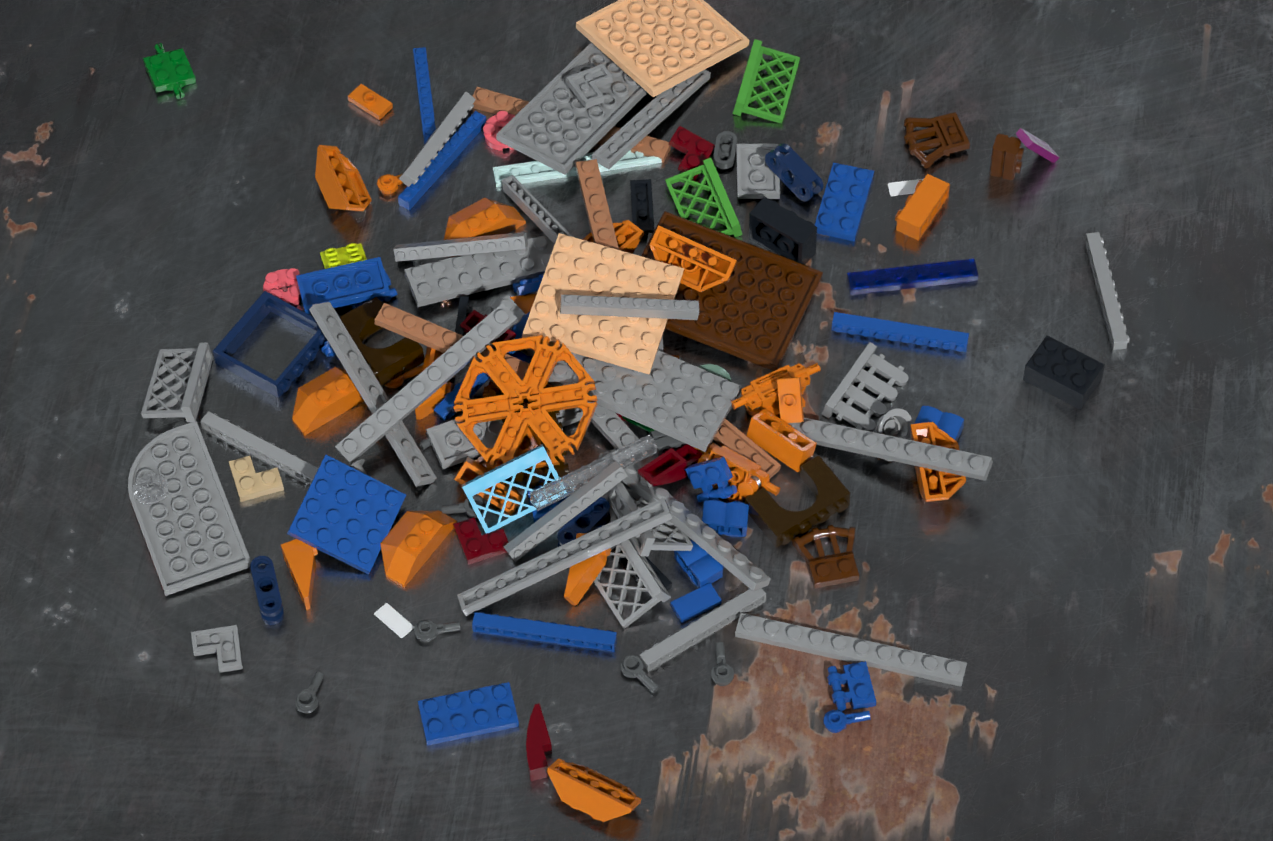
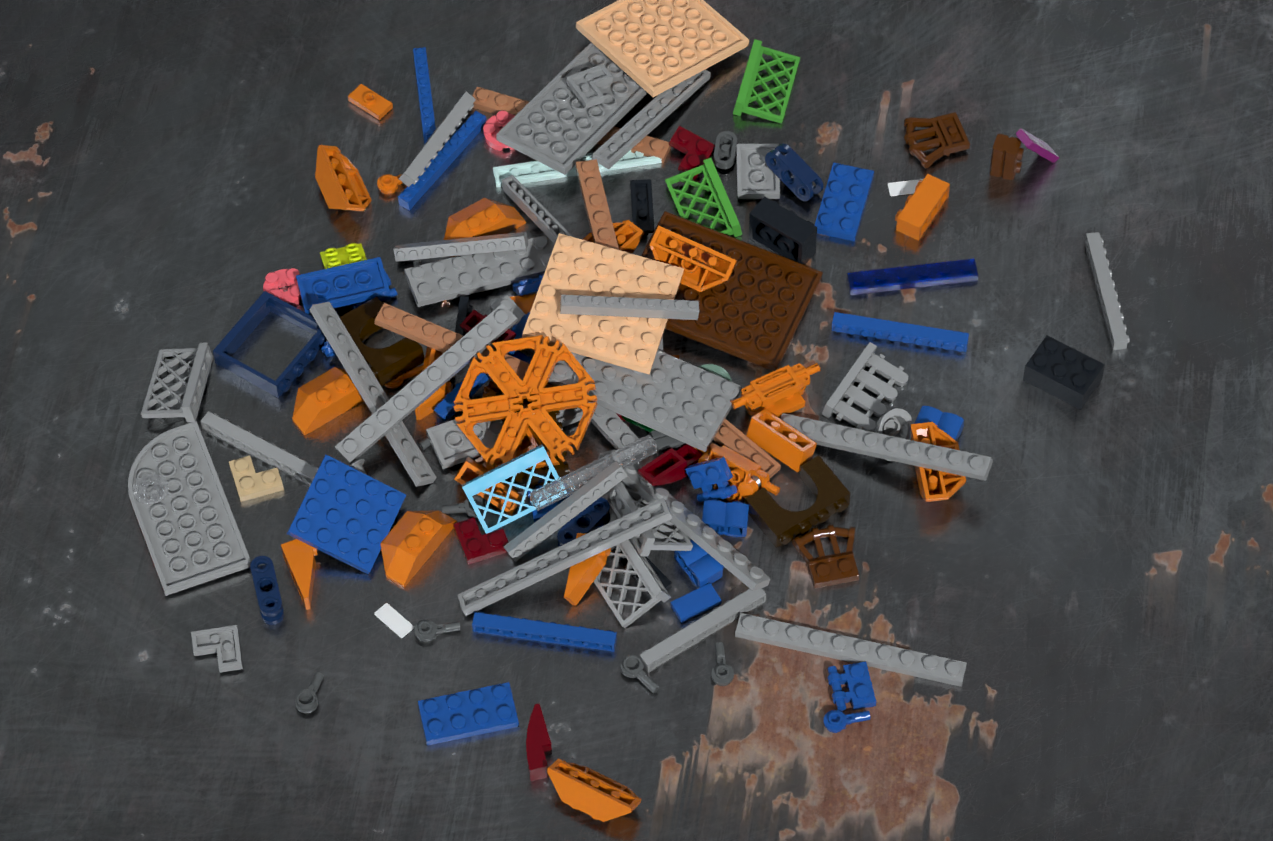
green plate [143,43,196,99] -> none
orange plate [777,377,804,423] -> none

